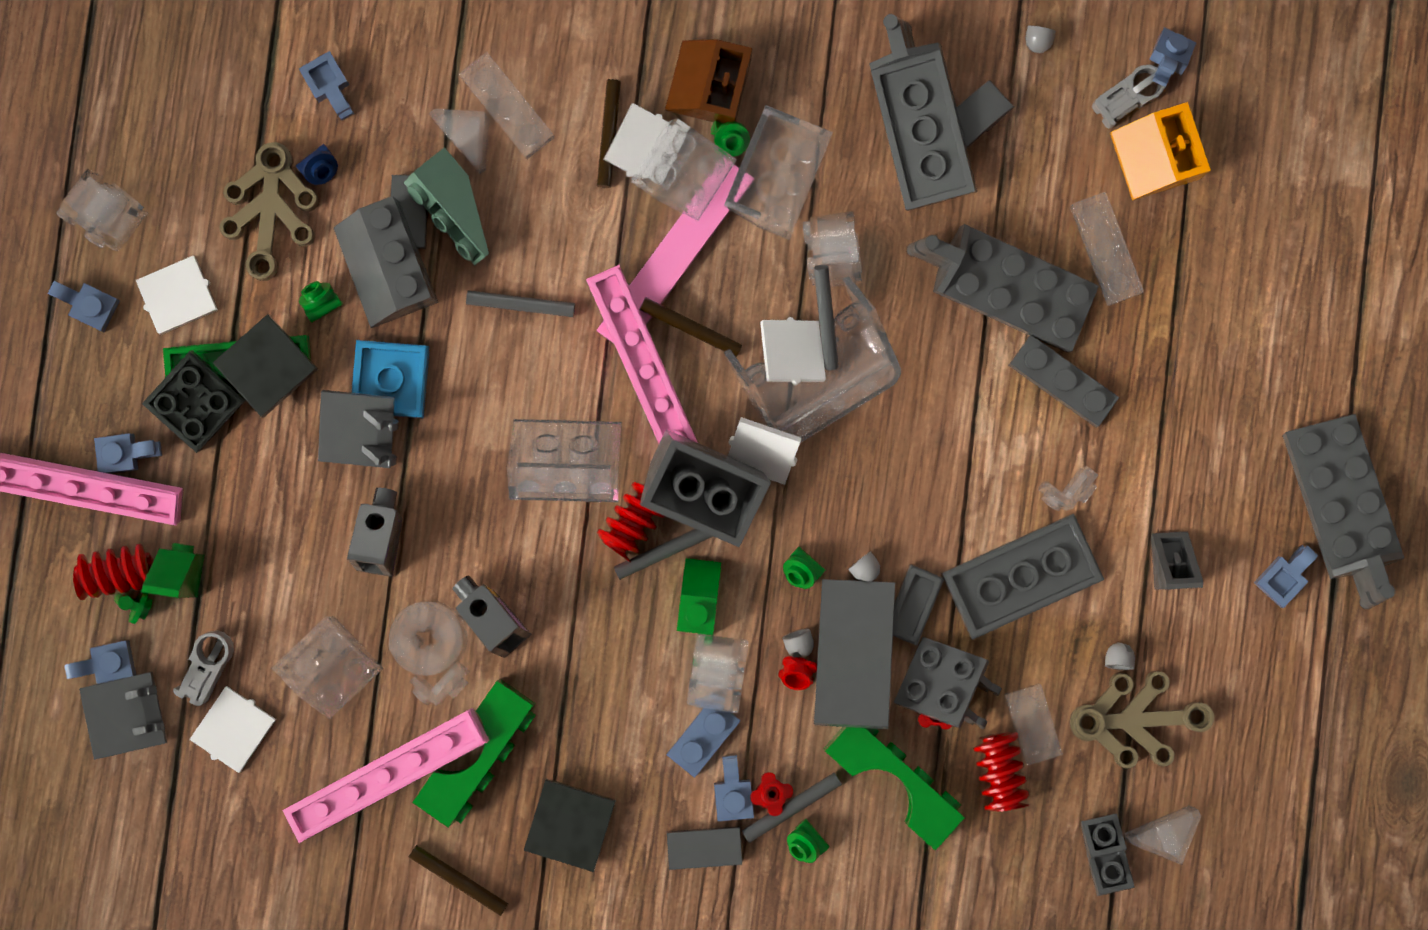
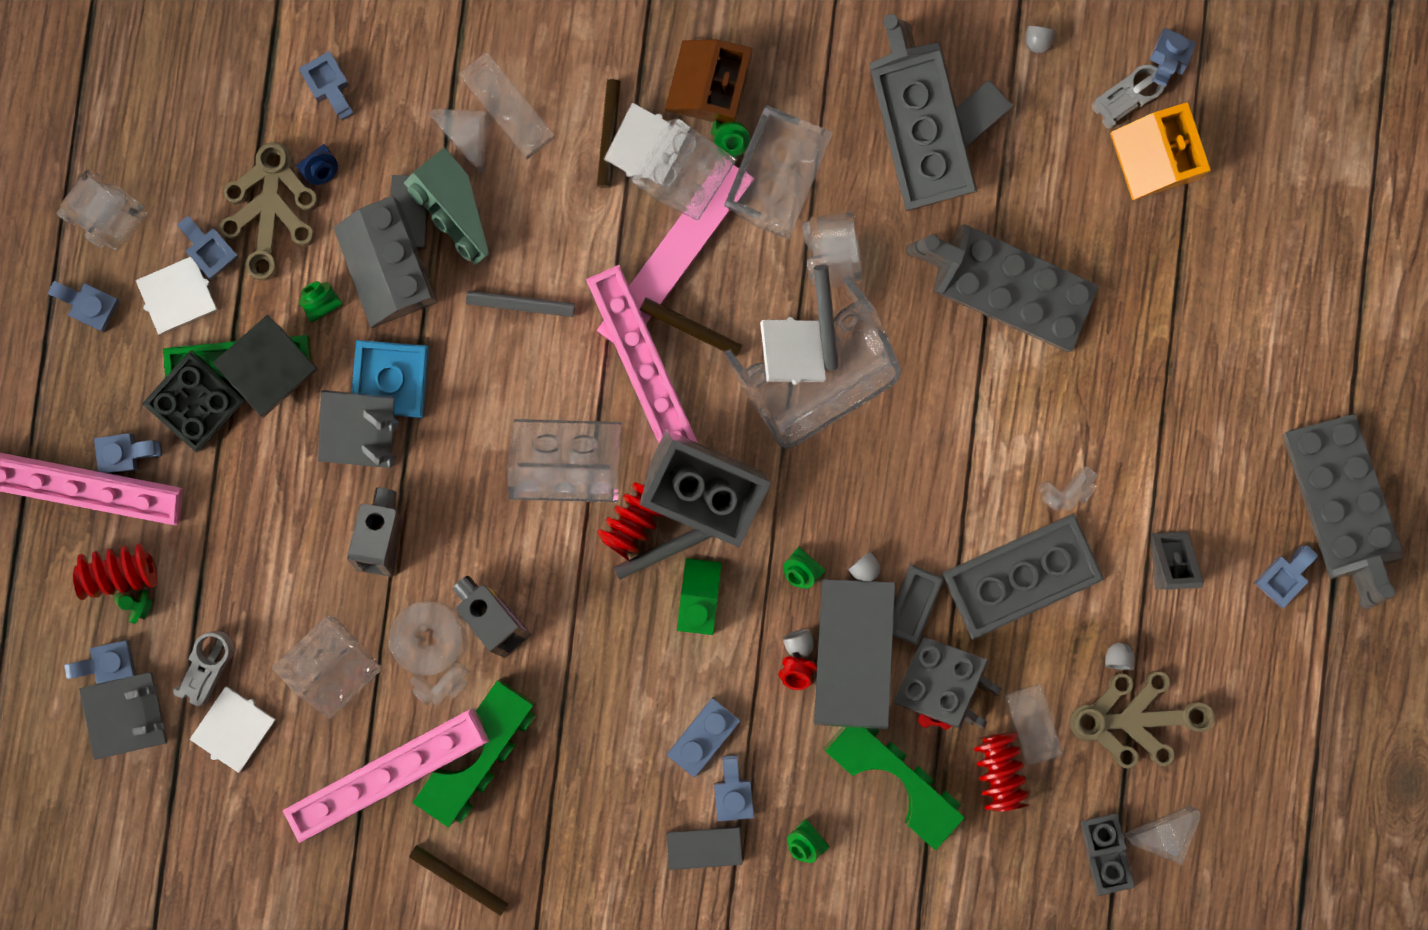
green slope [141,543,205,598] -> none
pearl dark grey tile [523,779,616,872] -> none
clear brick [687,634,749,713] -> none
white piece [728,417,801,485] -> none
dark grey bar [742,773,842,843] -> none
red plate [750,772,793,816] -> none
dark grey plate [1008,335,1119,428] -> none
clear plate [1070,192,1144,306] -> none
none -> sand blue plate [177,216,239,281]

